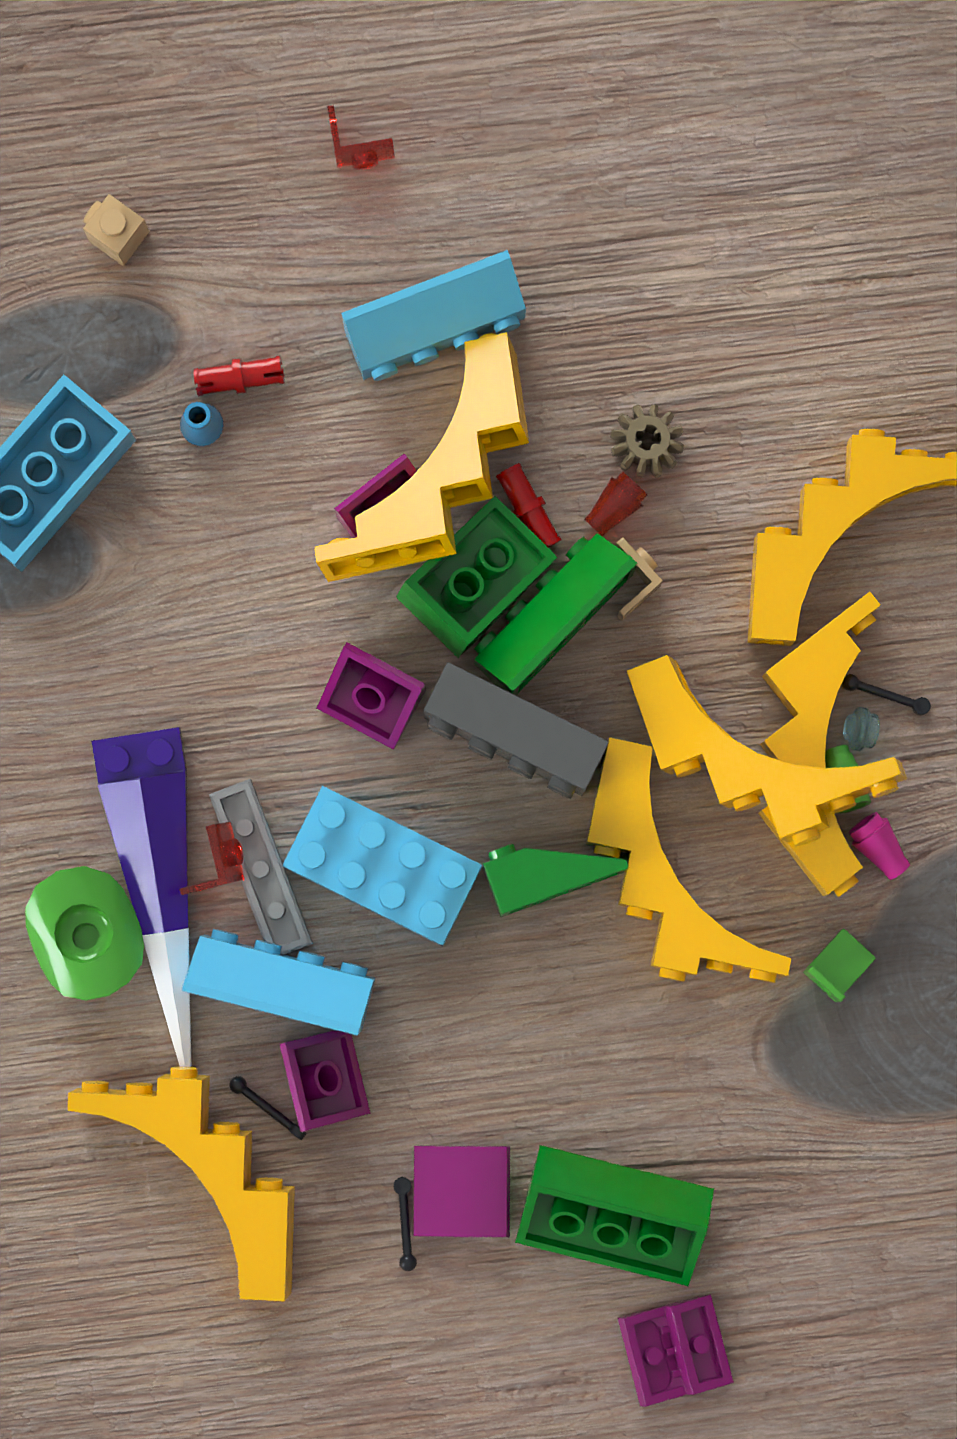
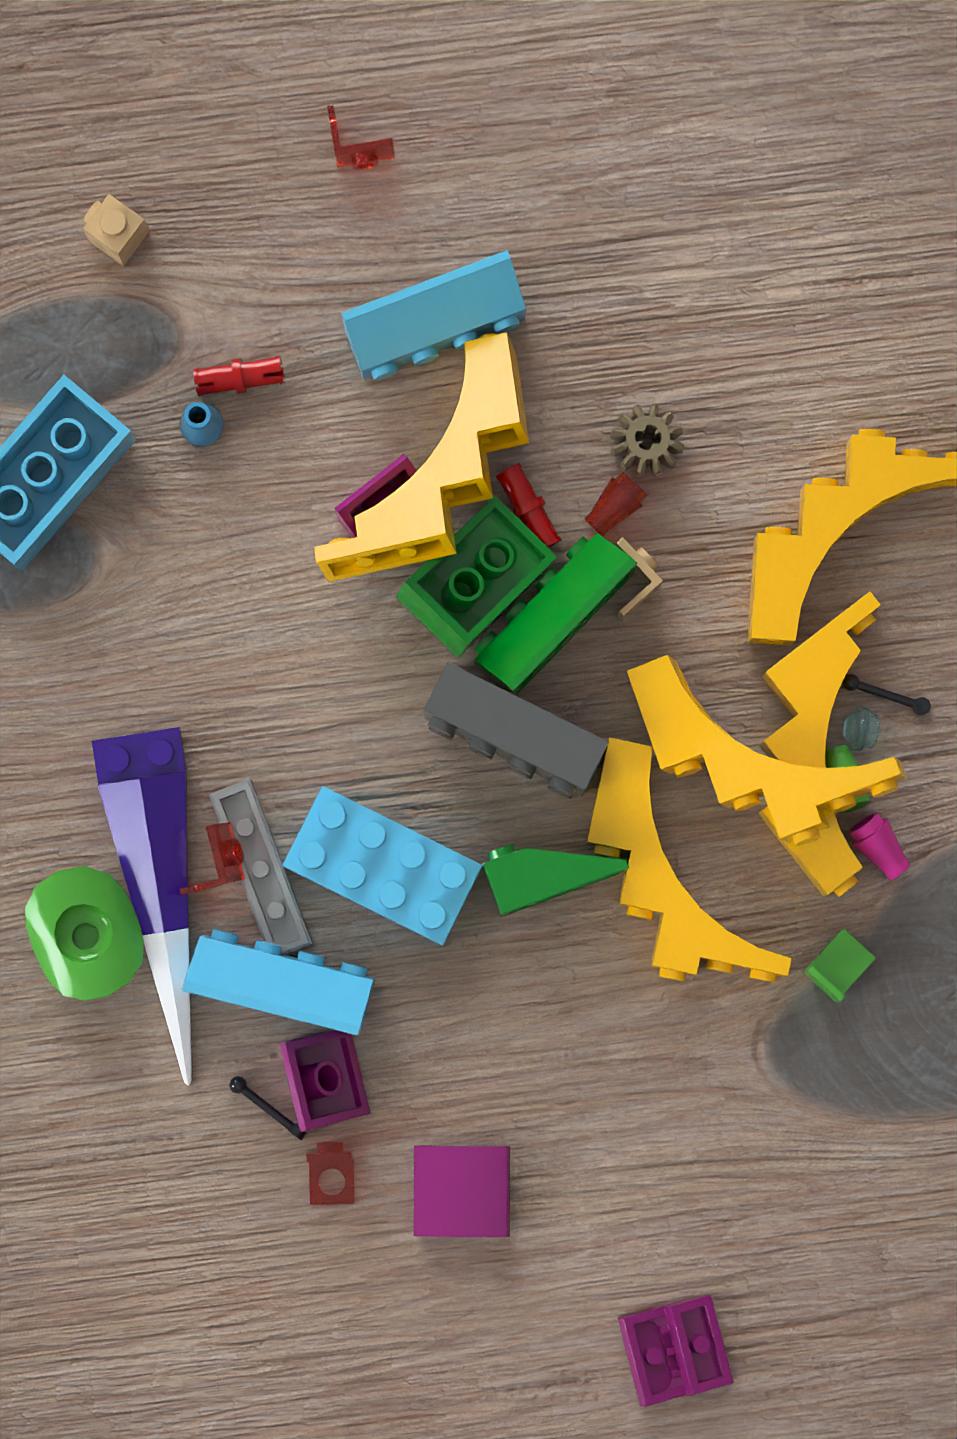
yellow arch [68,1066,295,1301] -> none
magenta slope [317,642,426,750] -> none
black hinge [394,1177,417,1271] -> none
green slope [515,1145,714,1286] -> none
none -> clear red bracket [306,1142,355,1205]

